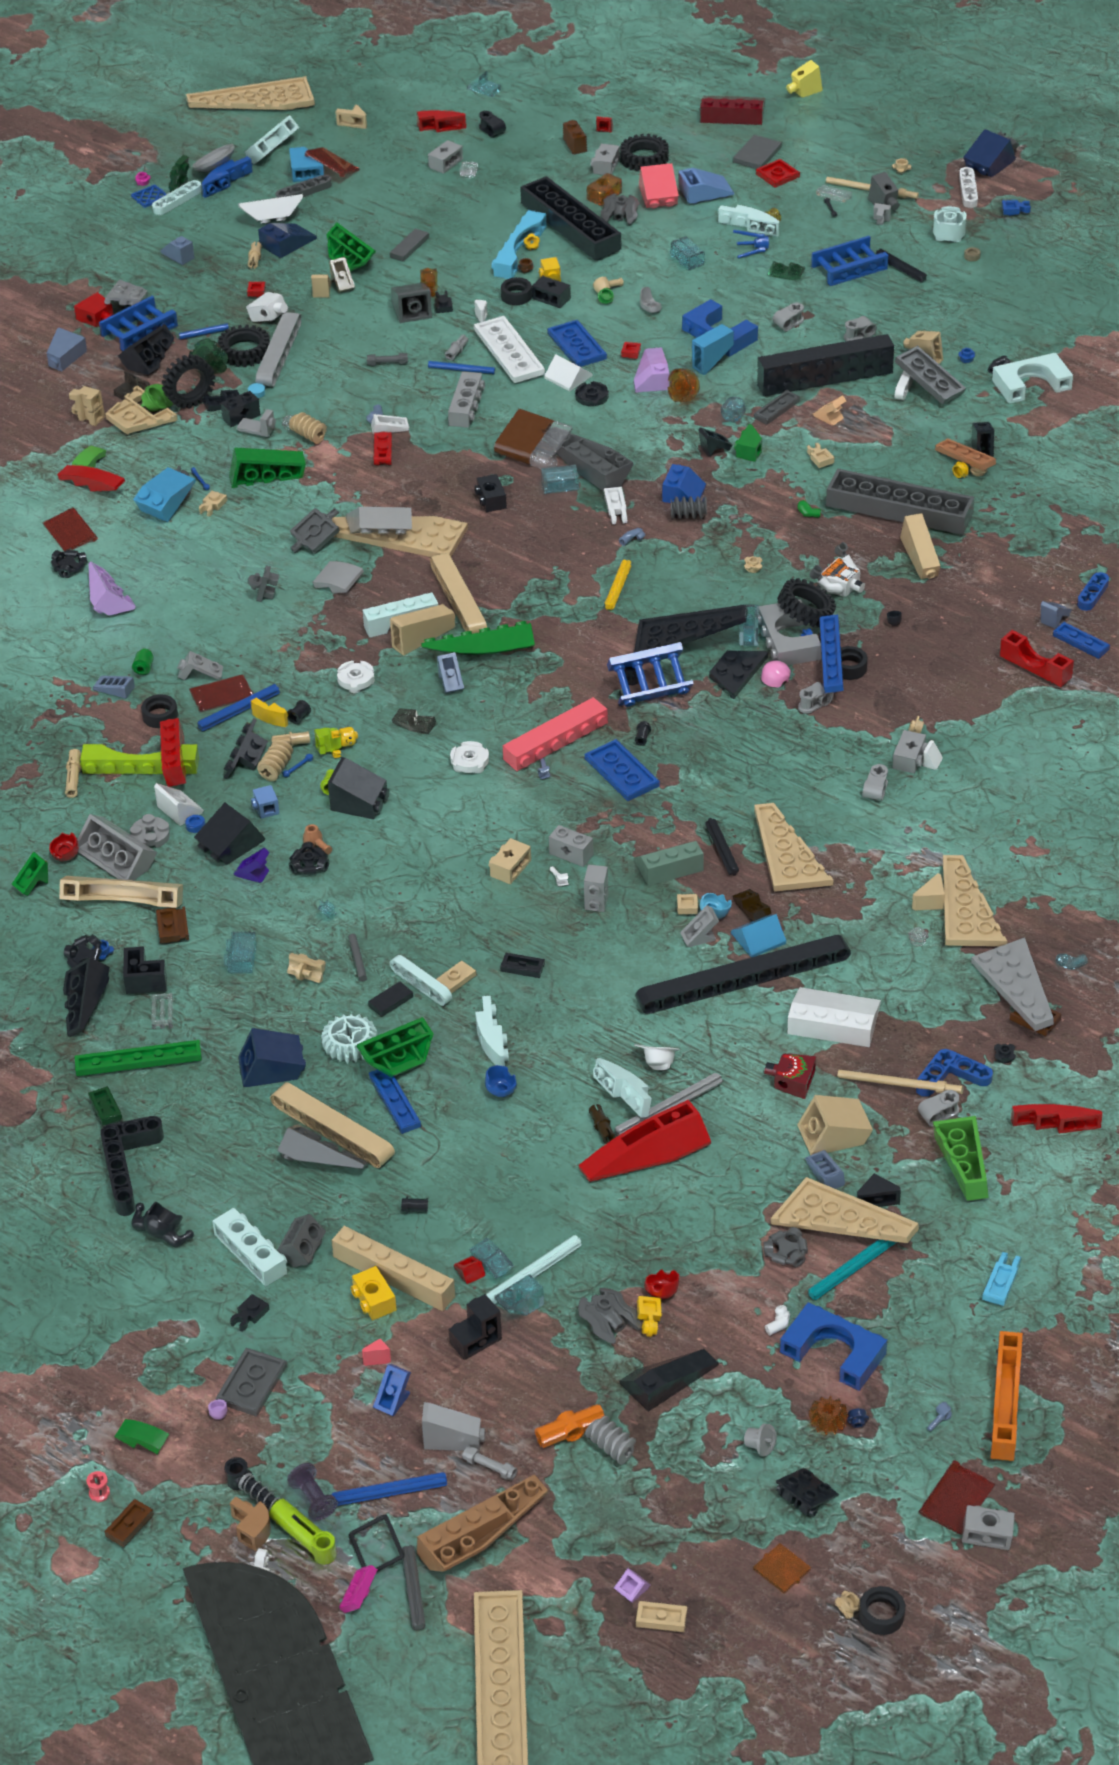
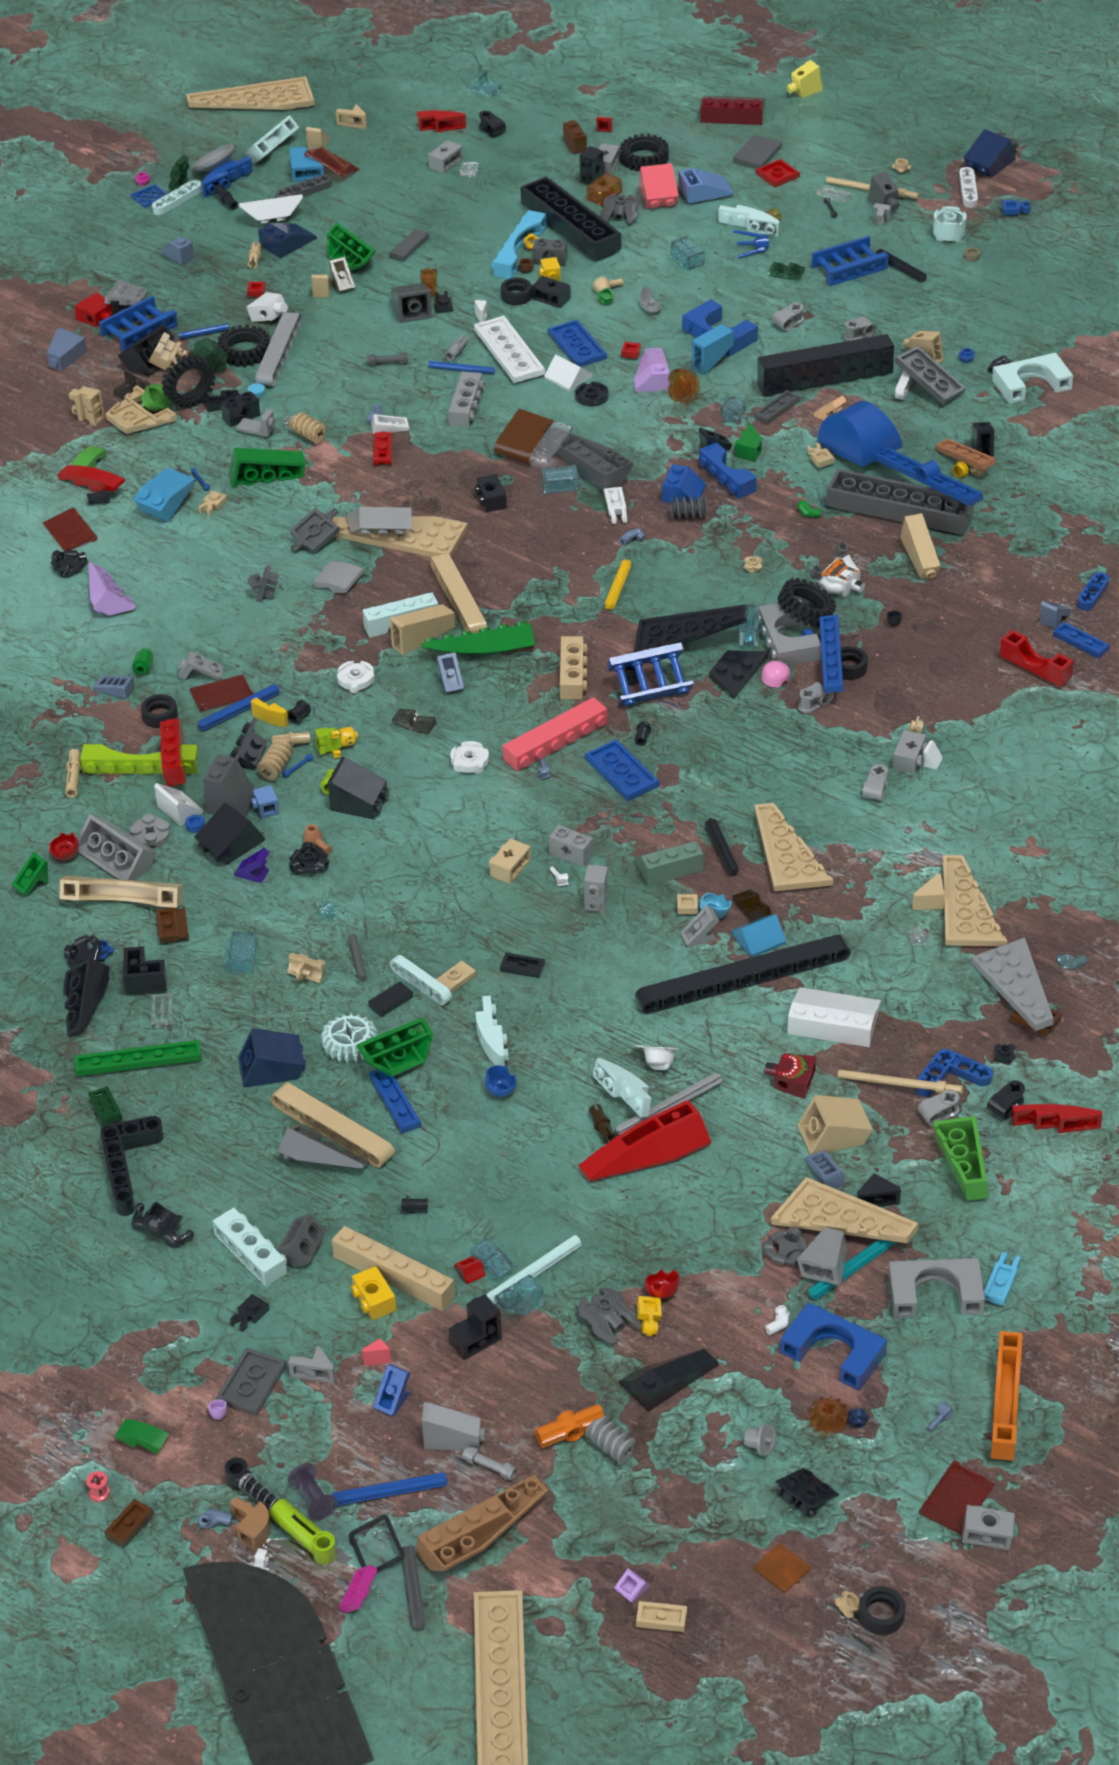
none -> black pin [87,489,110,505]
none -> tan hips [148,332,188,371]
none -> sand blue arm [198,1509,234,1529]
none -> dark grey slope [203,754,255,817]
none -> black pin [214,185,238,210]
none -> light grey slope [288,1346,335,1383]
none -> tan slope [306,127,331,151]
none -> dark grey brick [532,238,568,267]
none -> tan brick [560,636,587,699]
none -> black brick [579,146,604,186]
none -> blue arch [698,442,757,499]
none -> light grey slope [797,1228,848,1285]
none -> blue plate [817,401,983,506]
none -> light grey arch [888,1258,985,1318]
none -> black piece [987,1080,1025,1120]

